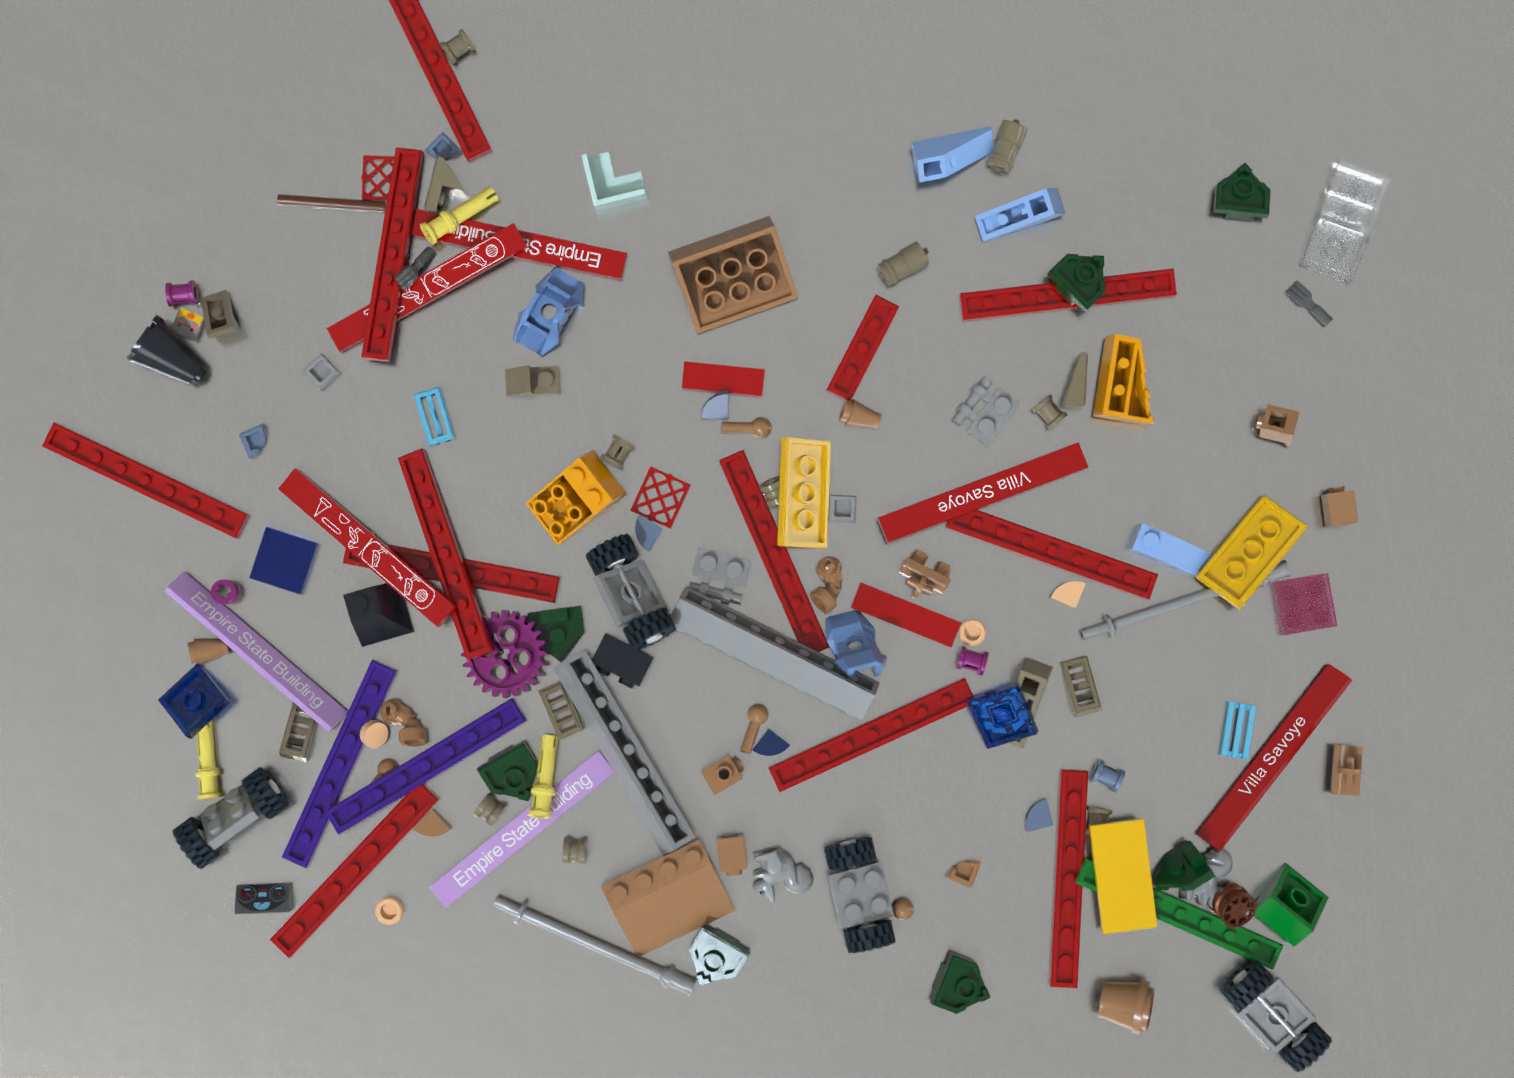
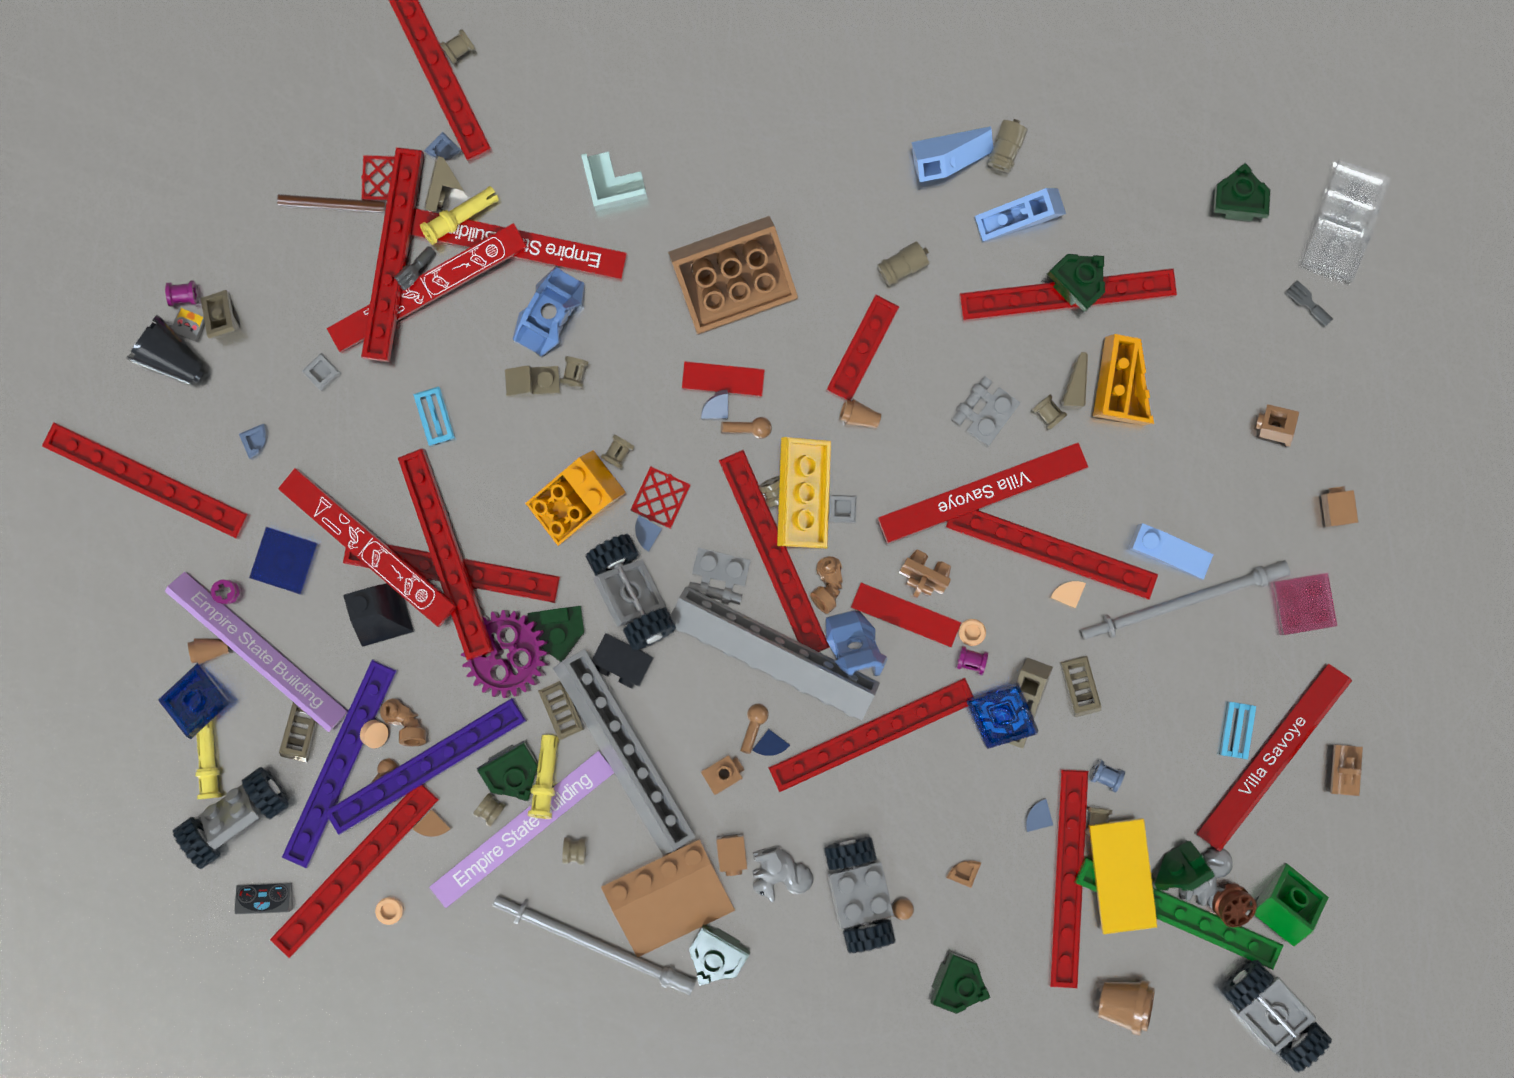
yellow tile [1196,495,1308,610] -> none
none -> dark tan bush [559,356,589,388]

